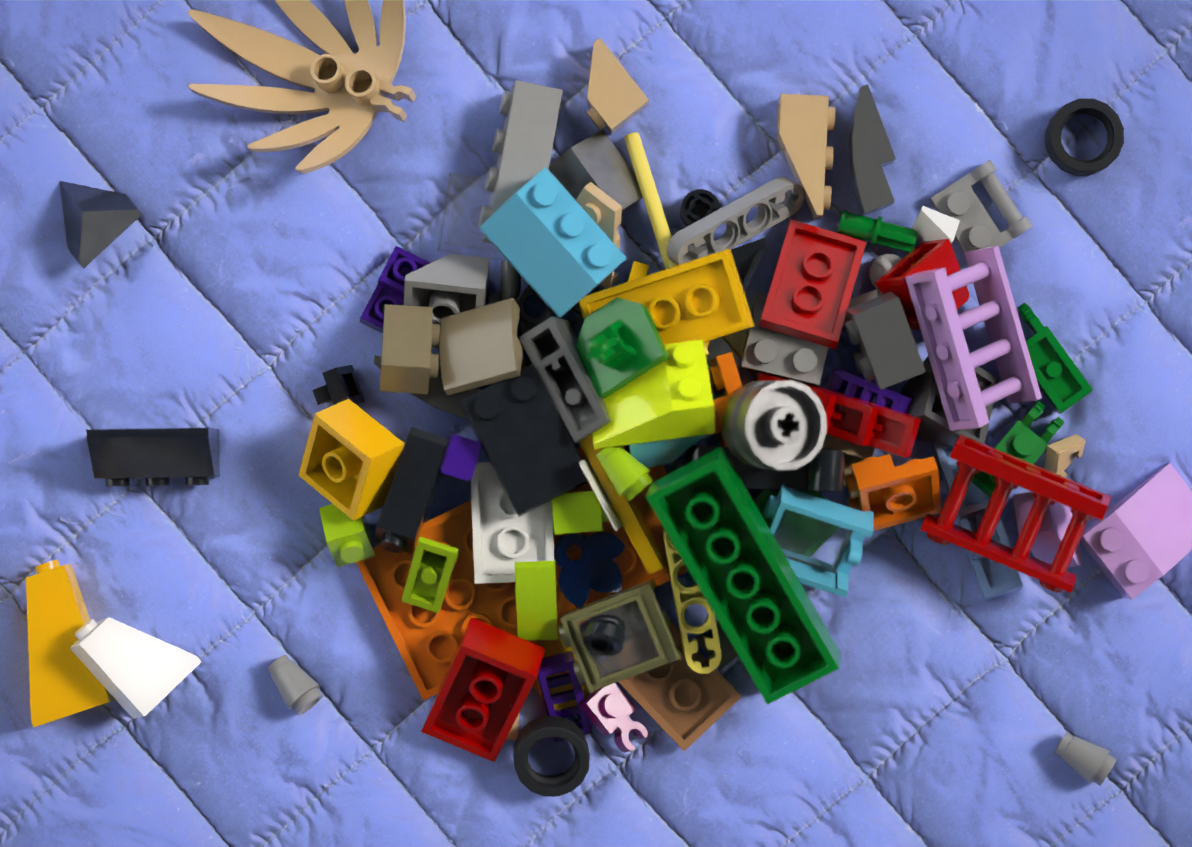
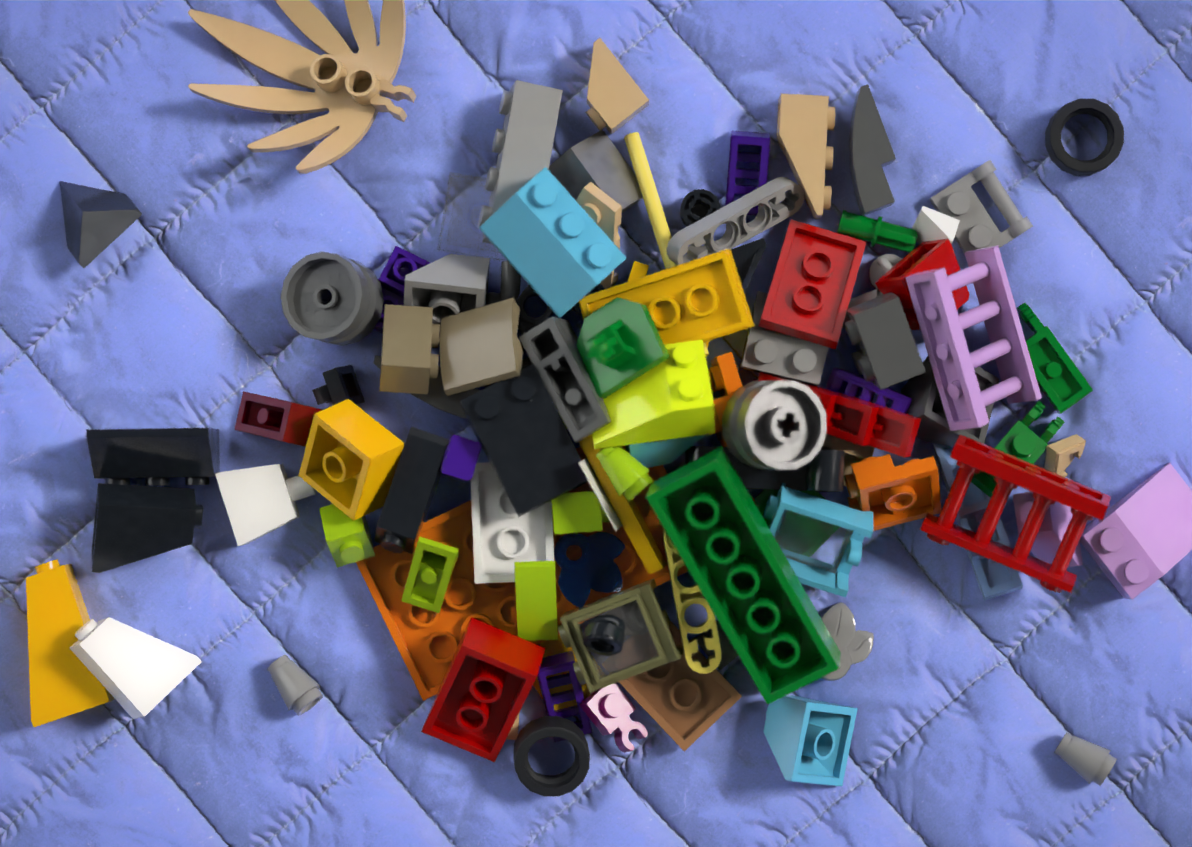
none -> black slope [91,483,203,573]
none -> white torso [215,464,316,546]
none -> dark red slope [234,391,323,447]
none -> dark grey wheel [281,252,384,346]
none -> dark purple slope [725,131,770,216]
none -> medium azure slope [763,695,858,786]
none -> light grey plate [822,602,874,681]

